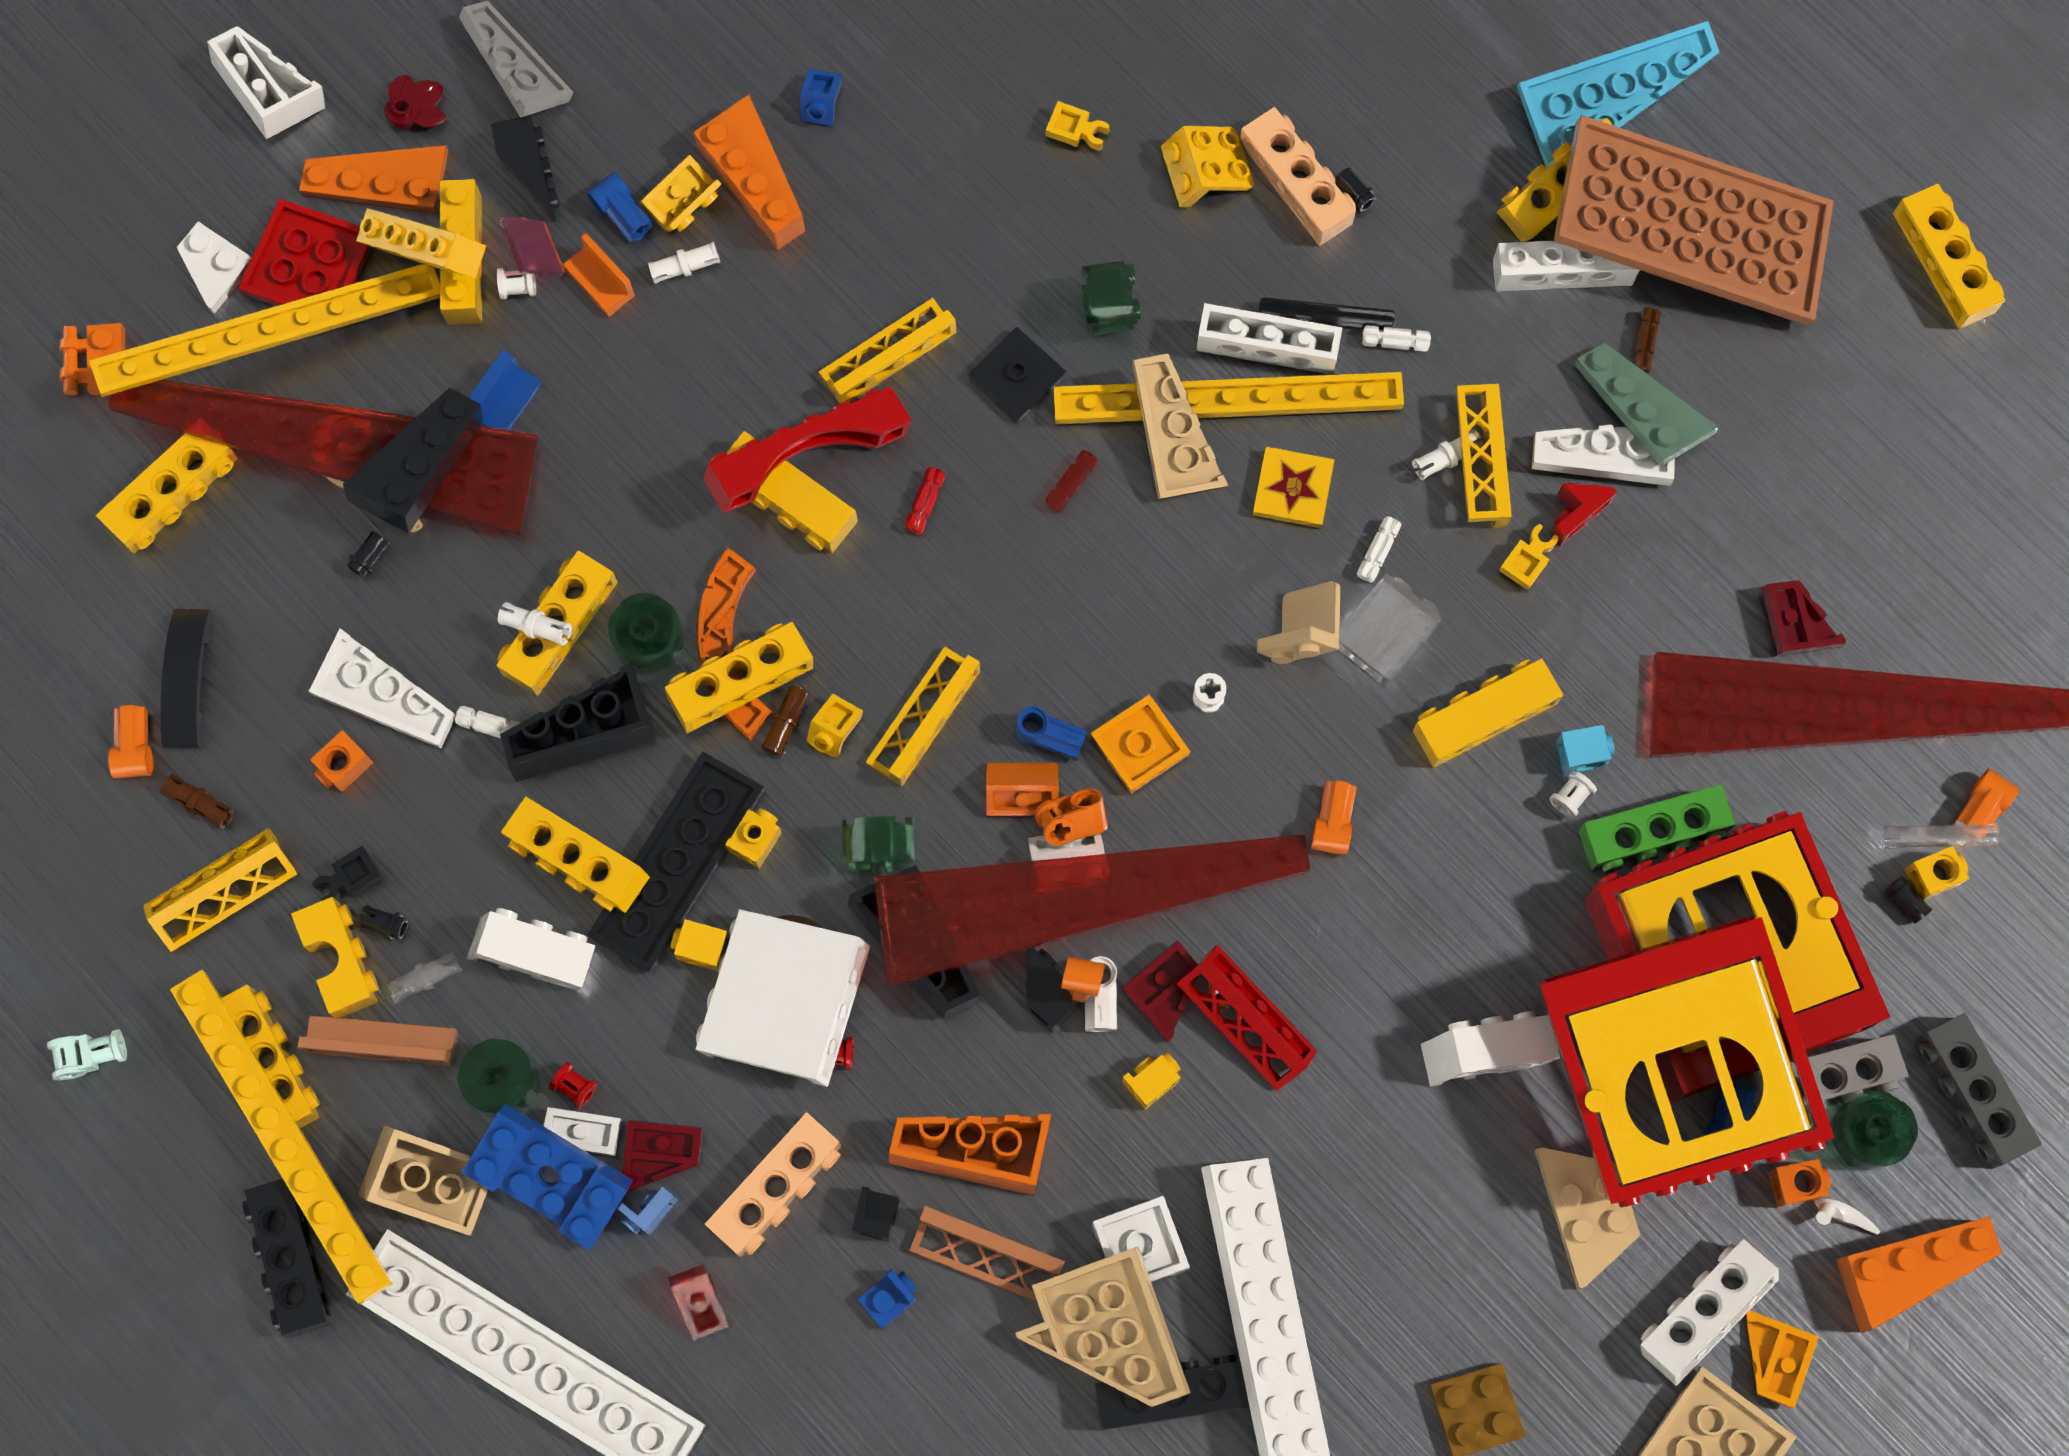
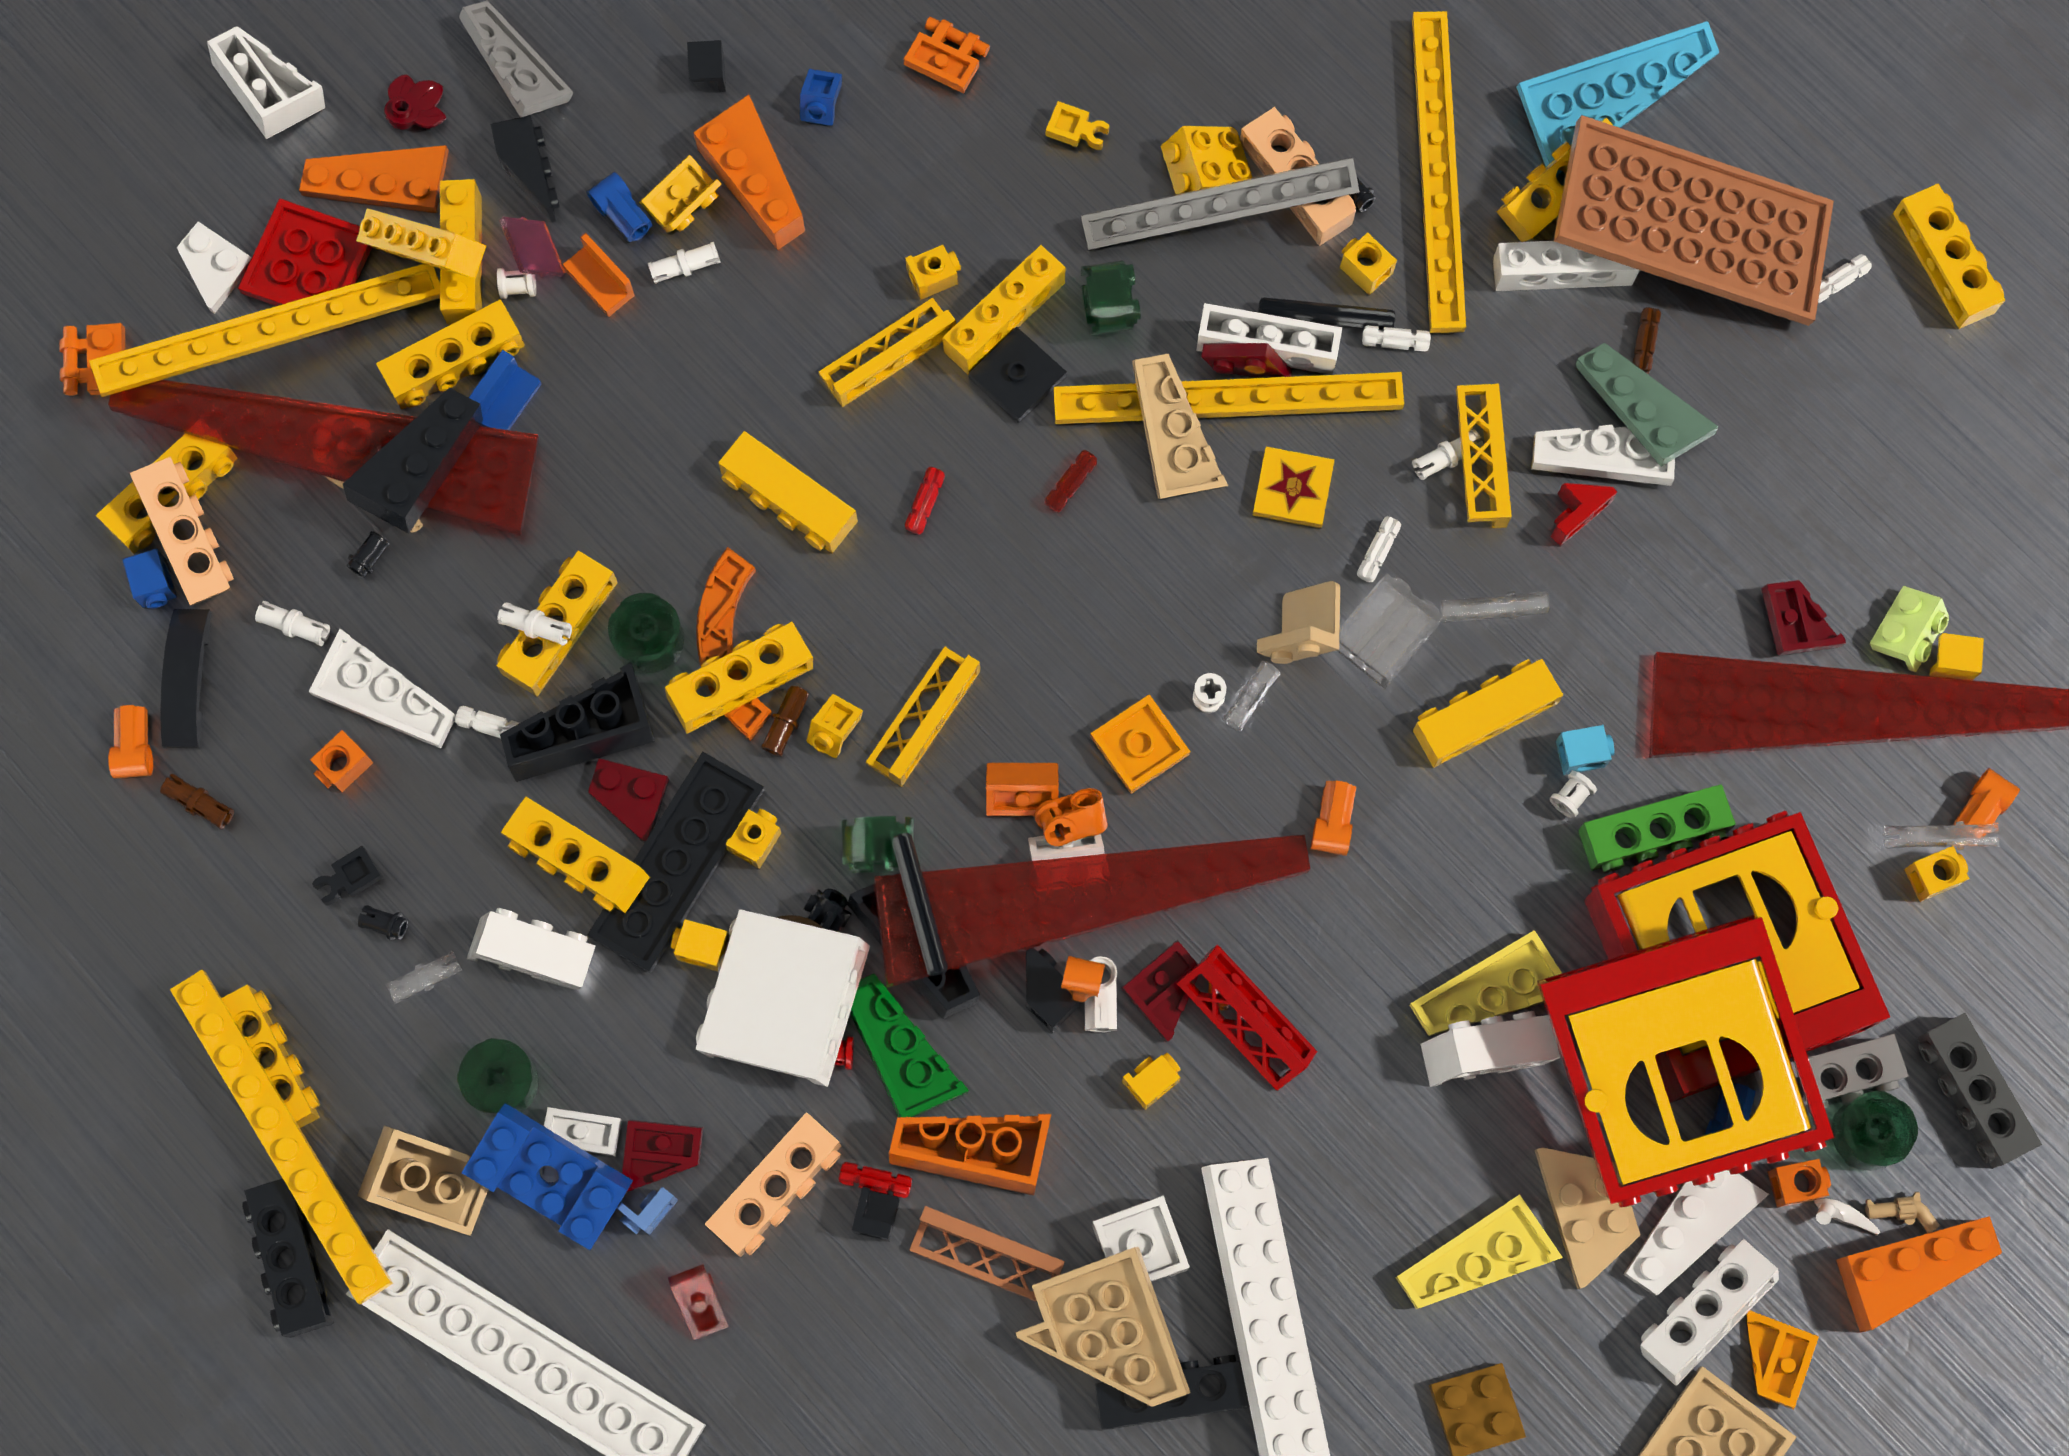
light aqua connector [47,1029,127,1081] -> none
yellow fence [143,828,297,952] -> none
yellow arch [291,897,379,1018] -> none
nougat fence [298,1015,458,1067] -> none
red bush [548,1062,598,1110] -> none
red arch [703,386,912,514] -> none
blue bracket [858,1269,917,1329] -> none
blue piece [1014,706,1088,761] -> none
yellow plate [1499,524,1558,590] -> none
black pin [1886,876,1932,924] -> none
none -> blue brick [122,548,177,609]
none -> light nougat brick [130,457,234,606]
none -> white pin [255,601,330,646]
none -> yellow brick [376,299,525,410]
none -> dark red wing [588,758,669,843]
none -> black panel [687,40,726,92]
none -> black gear [803,888,852,932]
none -> red axle [839,1162,912,1198]
none -> green wing [850,973,969,1117]
none -> black axle [892,833,948,976]
none -> orange plate [904,16,990,94]
none -> yellow brick [905,245,961,300]
none -> yellow brick [943,245,1066,375]
none -> light grey plate [1081,157,1360,250]
none -> dark red wing [1201,343,1292,378]
none -> clear pin [1222,661,1281,731]
none -> yellow brick [1340,232,1397,295]
none -> light yellow wing [1395,1194,1563,1309]
none -> light yellow wing [1409,930,1562,1036]
none -> yellow plate [1412,11,1466,333]
none -> clear pin [1440,591,1550,623]
none -> white wing [1623,1170,1769,1296]
none -> white axle [1818,254,1872,303]
none -> tan piece [1865,1192,1940,1233]
none -> yellowish green bracket [1870,586,1949,672]
none -> yellow panel [1929,633,1984,682]

